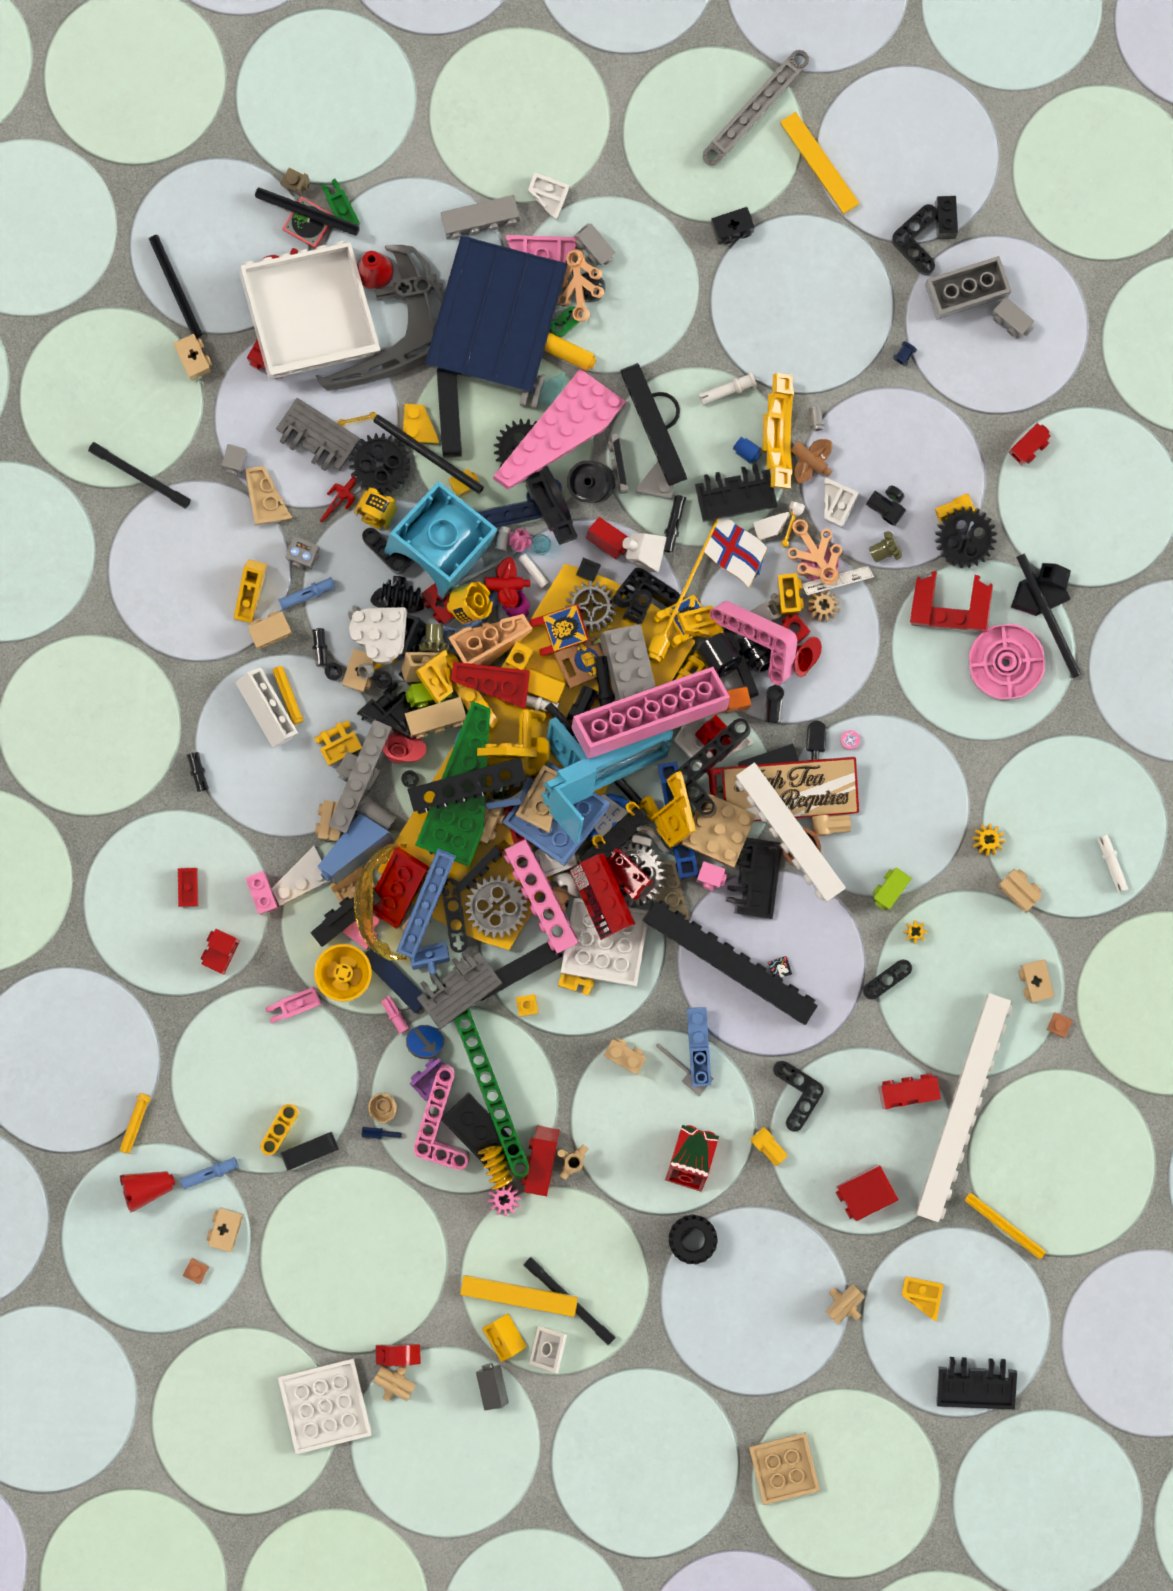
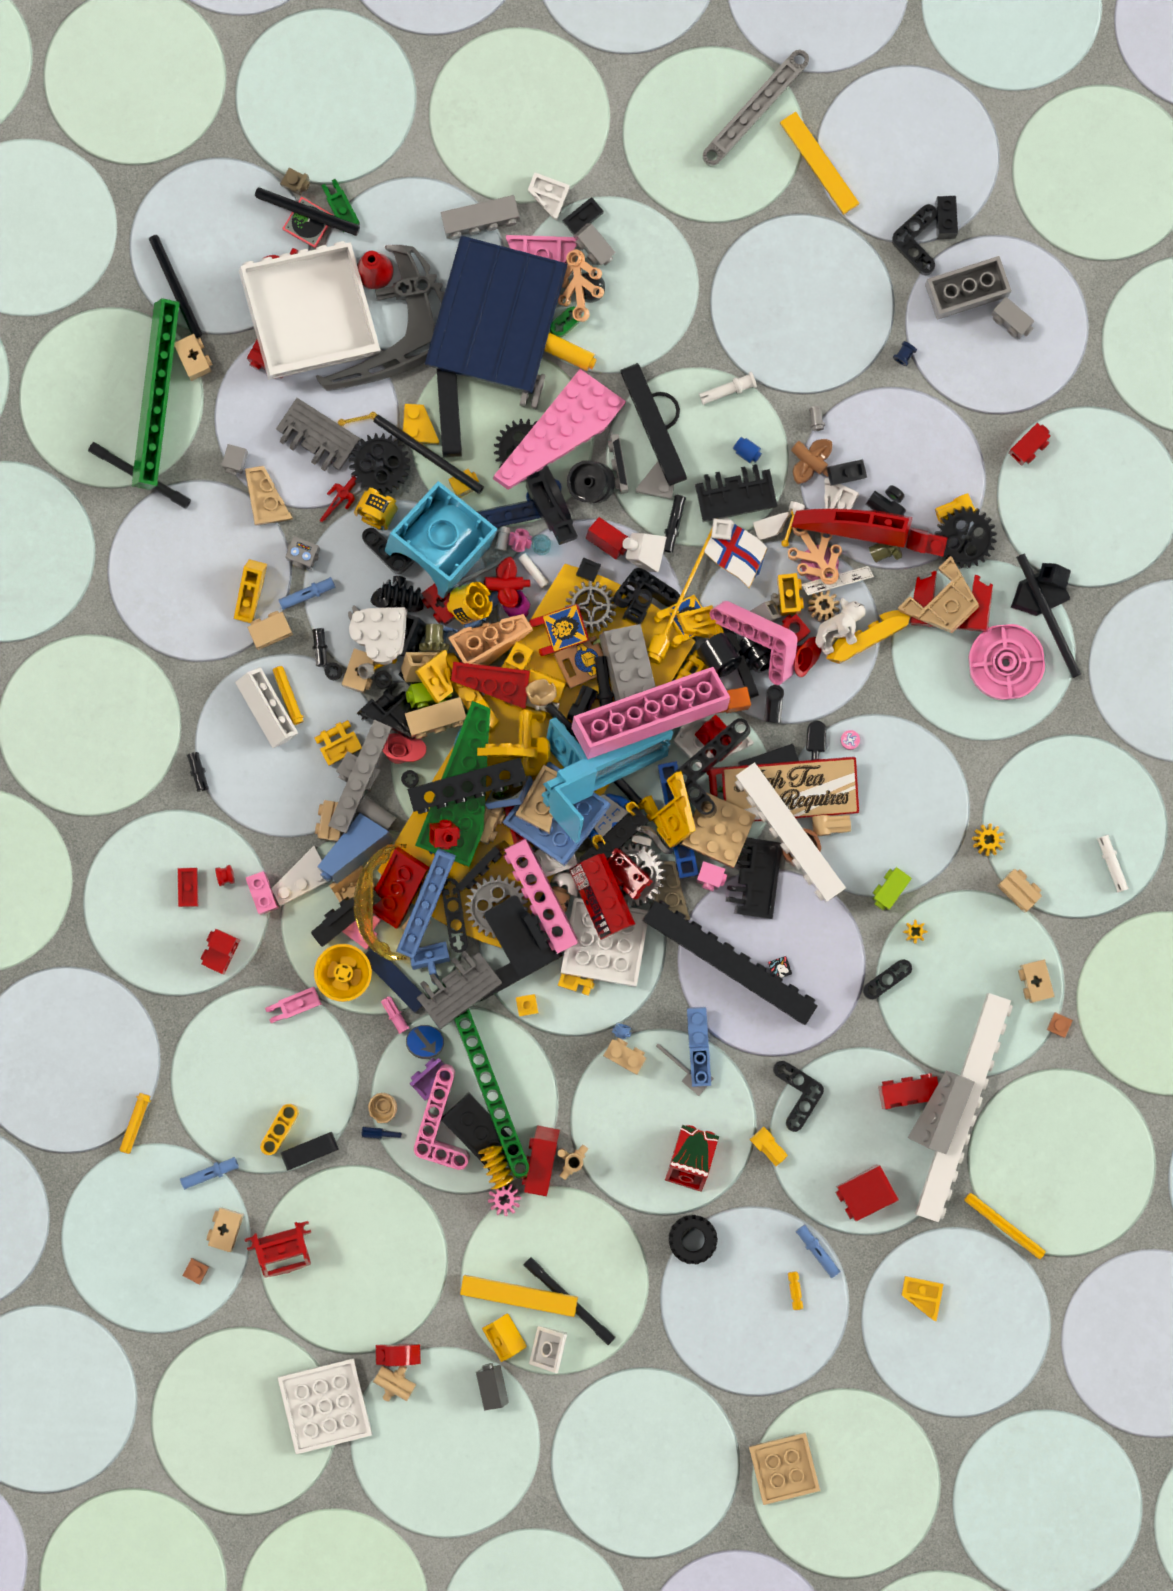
red cone [119,1171,175,1213] -> none
clear light blue slope [538,371,566,406] -> none
black brick [711,207,755,245] -> none
yellow piece [762,373,794,489] -> none
tan pin [825,1284,865,1325] -> none
black hinge [936,1357,1017,1410] -> none
none -> green brick [131,298,180,490]
none -> red wheel [215,865,235,886]
none -> red animal [245,1221,311,1278]
none -> red brick [429,820,460,849]
none -> black bracket [484,895,552,978]
none -> tan hair [526,679,557,706]
none -> black plate [562,197,604,235]
none -> medium blue plate [612,1023,631,1039]
none -> white tile [711,519,733,540]
none -> yellow axle [788,1271,803,1310]
none -> red wedge [792,509,912,548]
none -> medium blue pin [795,1224,841,1278]
none -> white animal [815,598,865,655]
none -> black plate [826,459,867,486]
none -> yellow brick [826,610,910,664]
none -> tan wing [898,556,979,633]
none -> red brick [905,527,947,557]
none -> light grey wedge [908,1070,975,1154]

